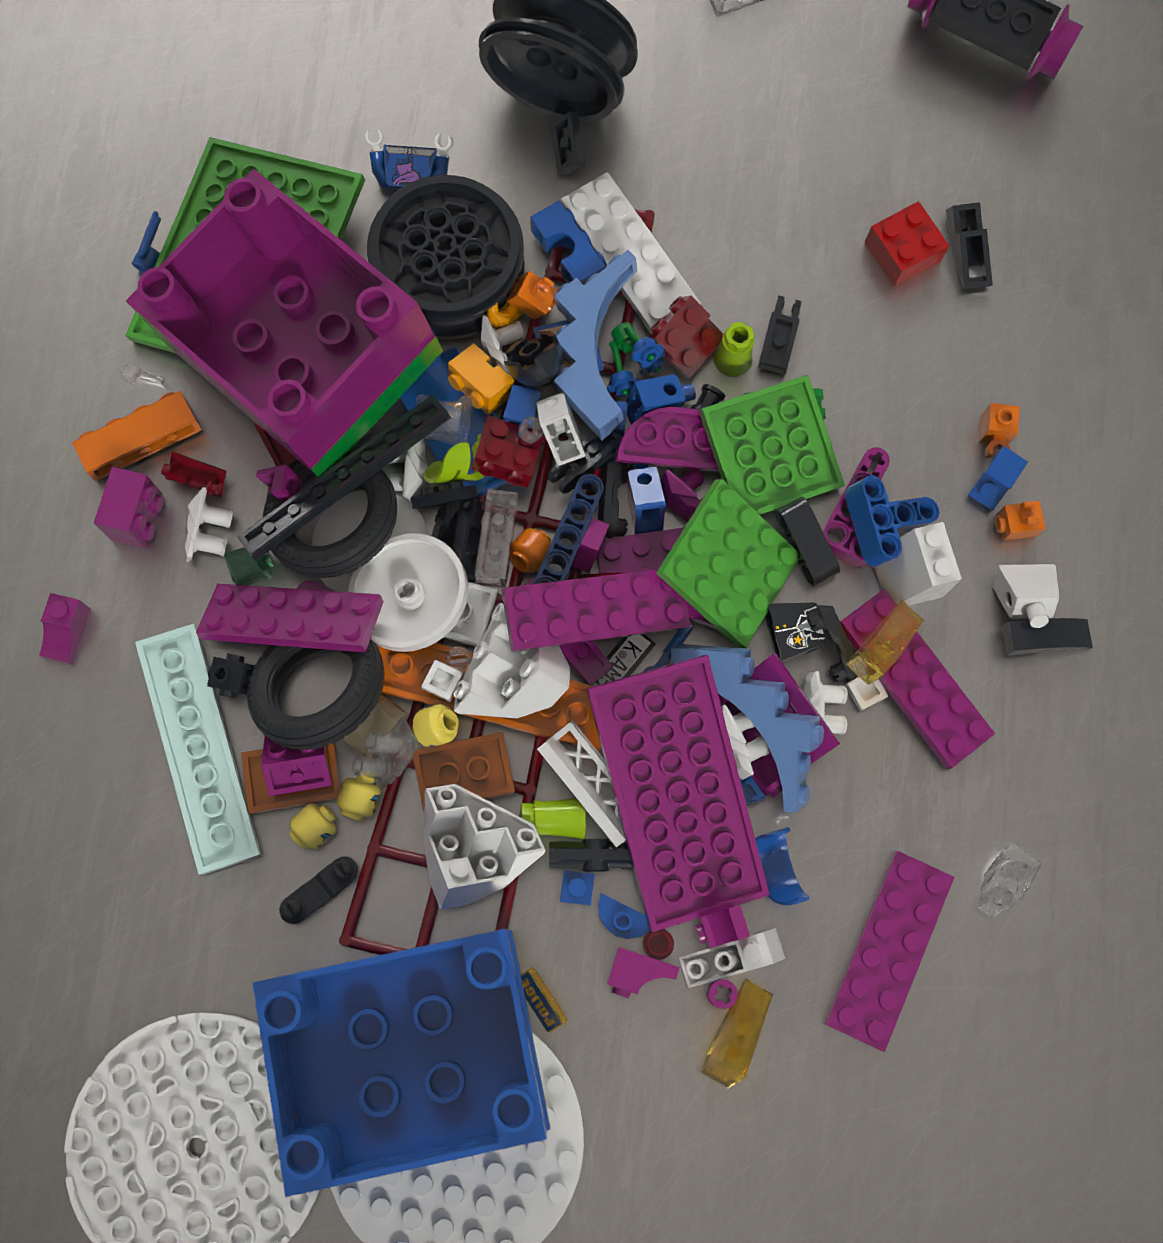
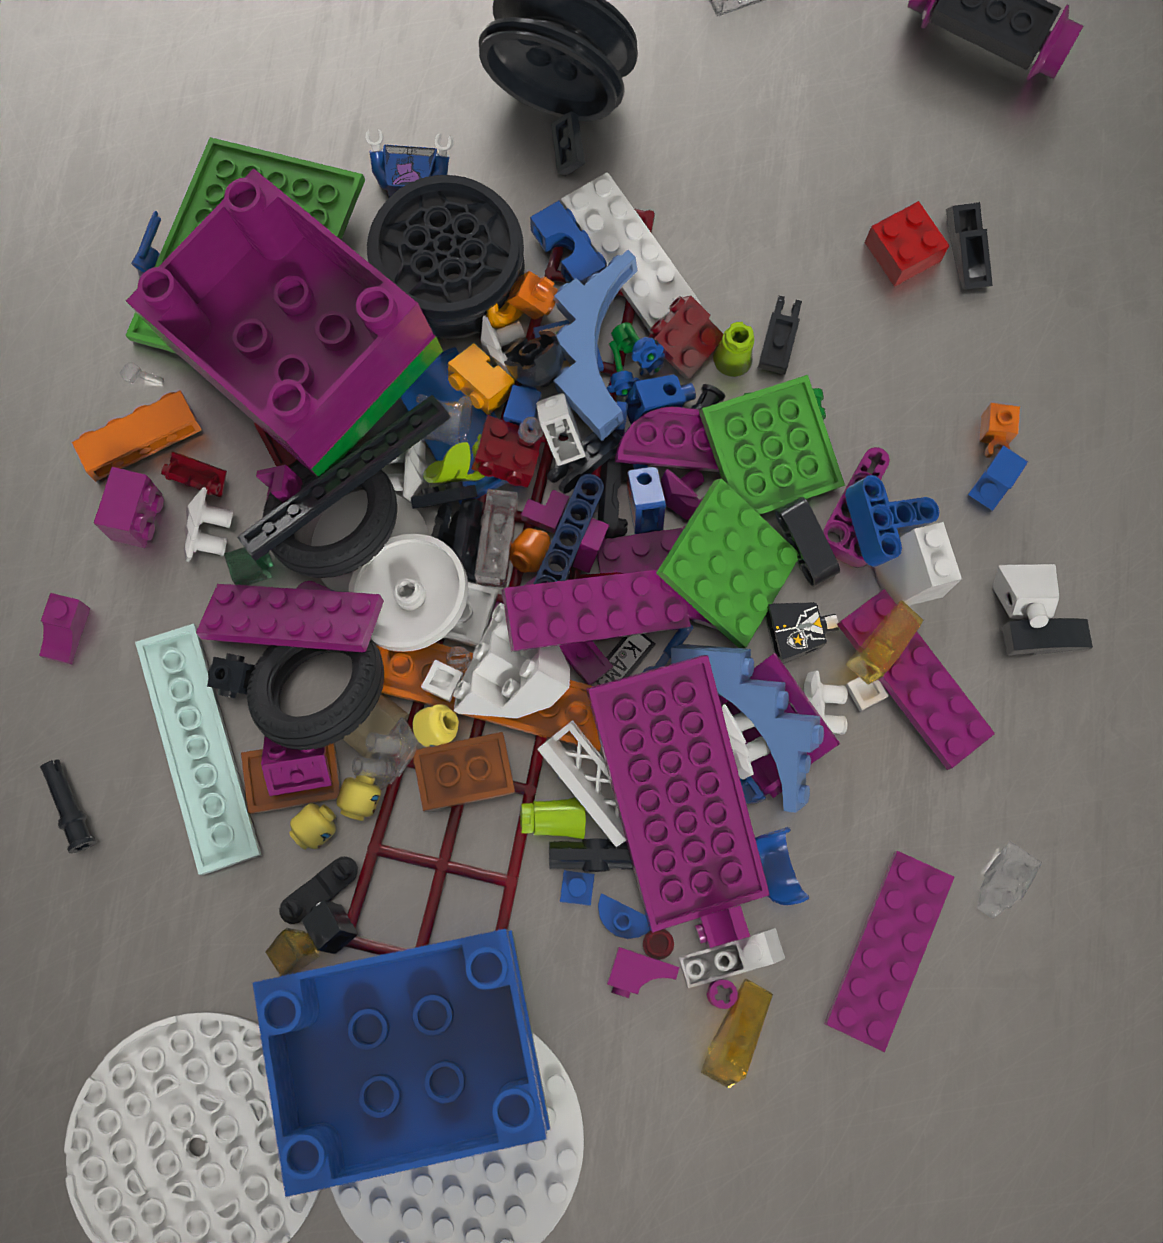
white brick [424,784,545,910] -> none
slope [521,967,568,1033] -> none
black piece [806,605,862,683] -> none
orange brick [995,501,1046,542] -> none
none -> black pin [40,759,96,853]
none -> clear yellow slope [265,928,320,976]
none -> black brick [301,900,358,954]
none -> magenta piece [521,489,570,534]

